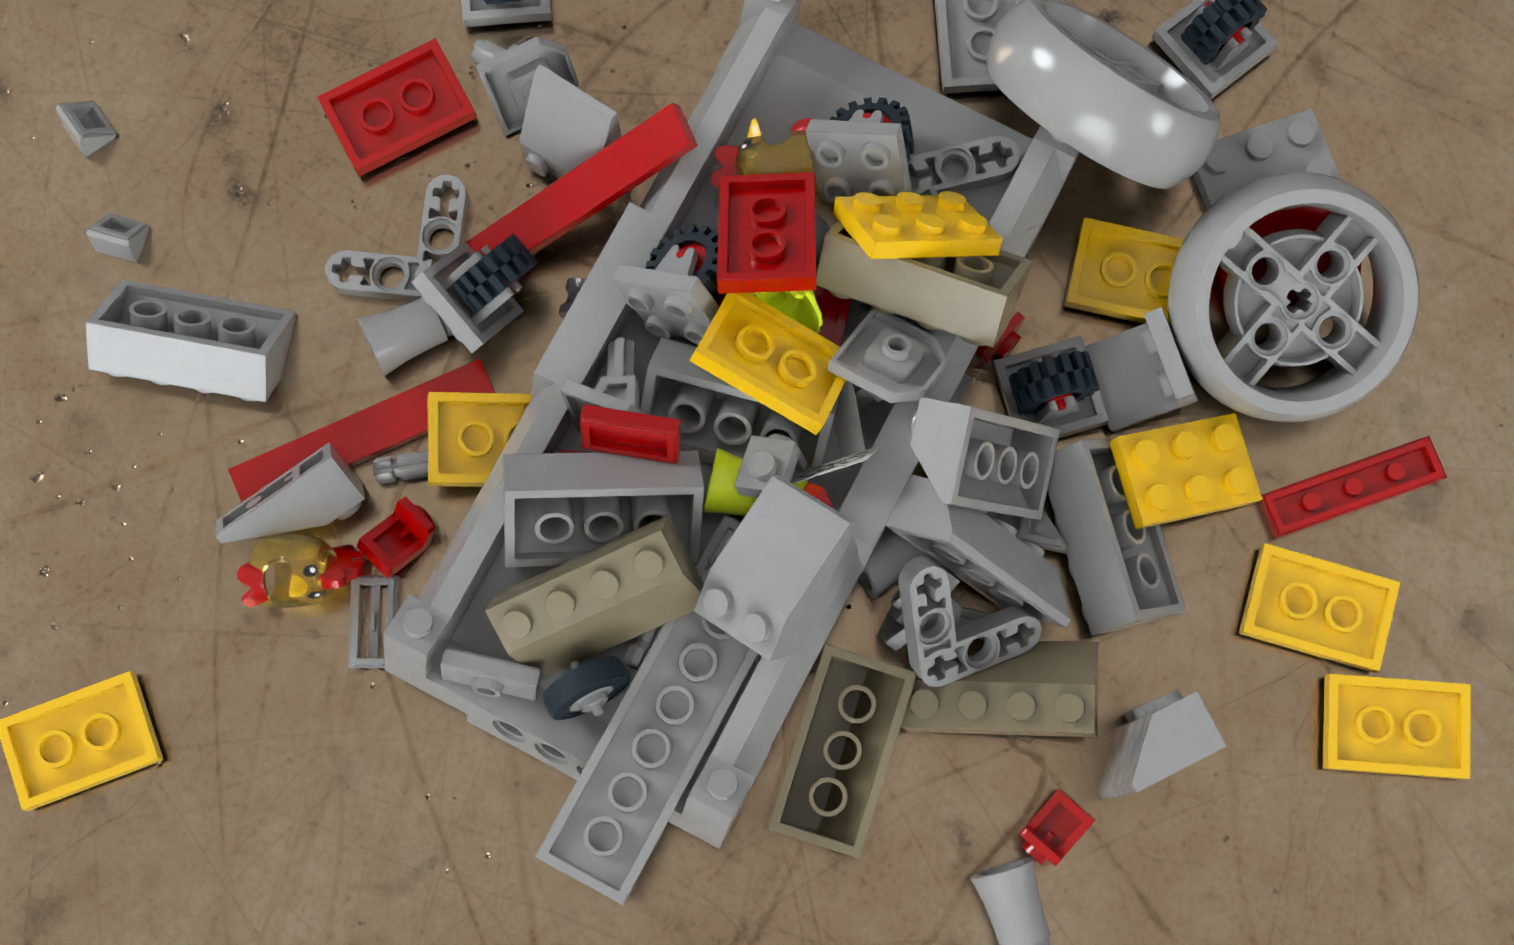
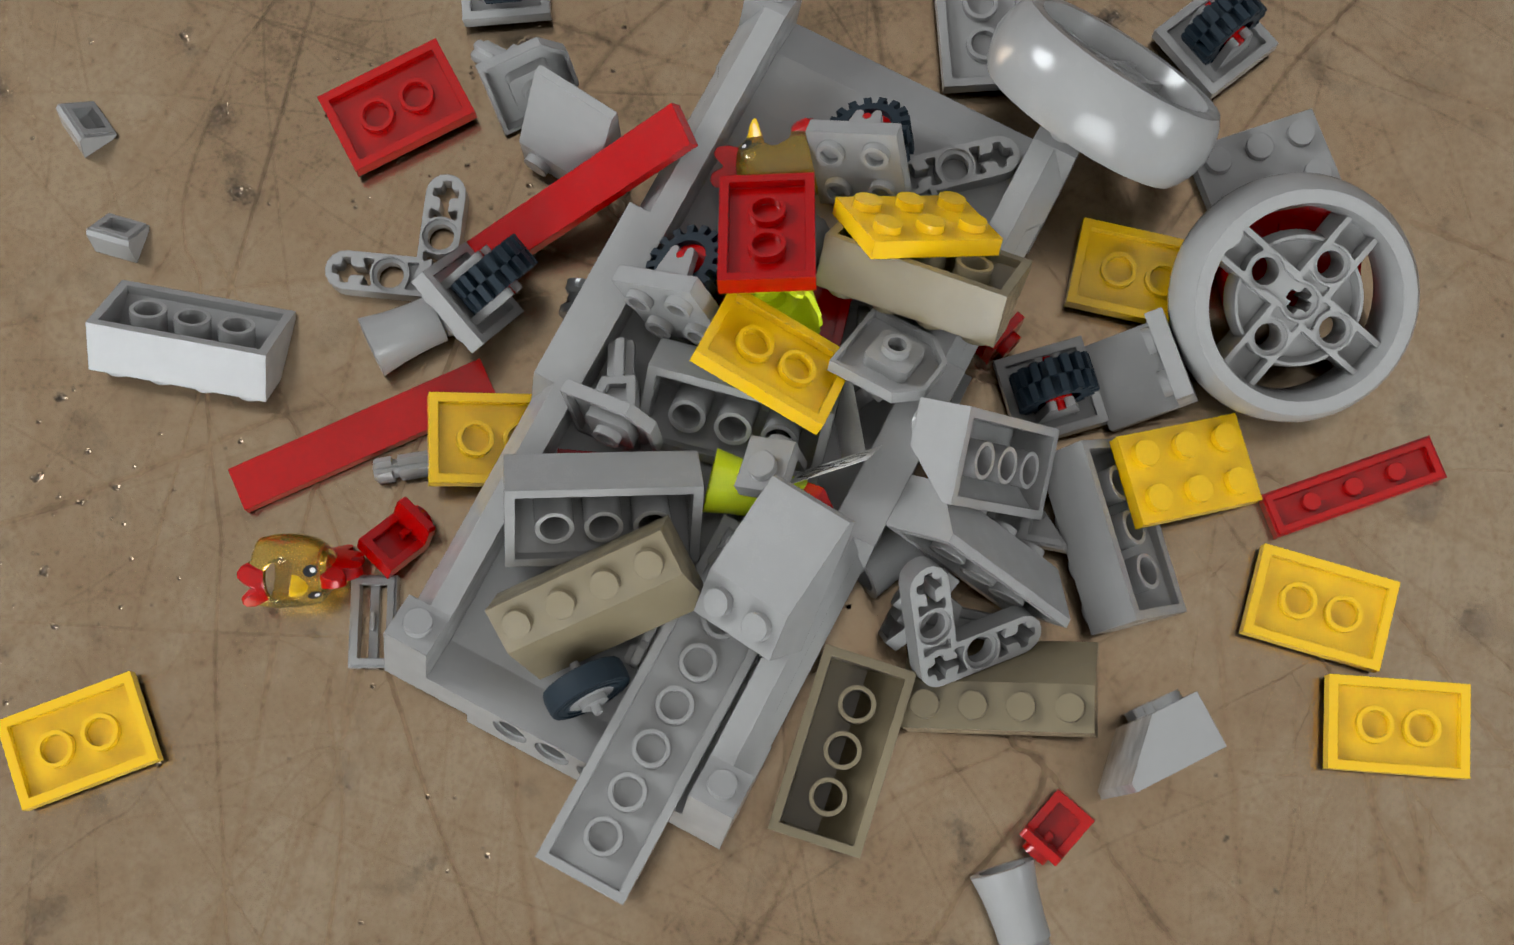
light grey slope [215,442,365,543] -> none
light grey plate [440,647,541,701] -> none
red tile [580,404,681,464] -> none

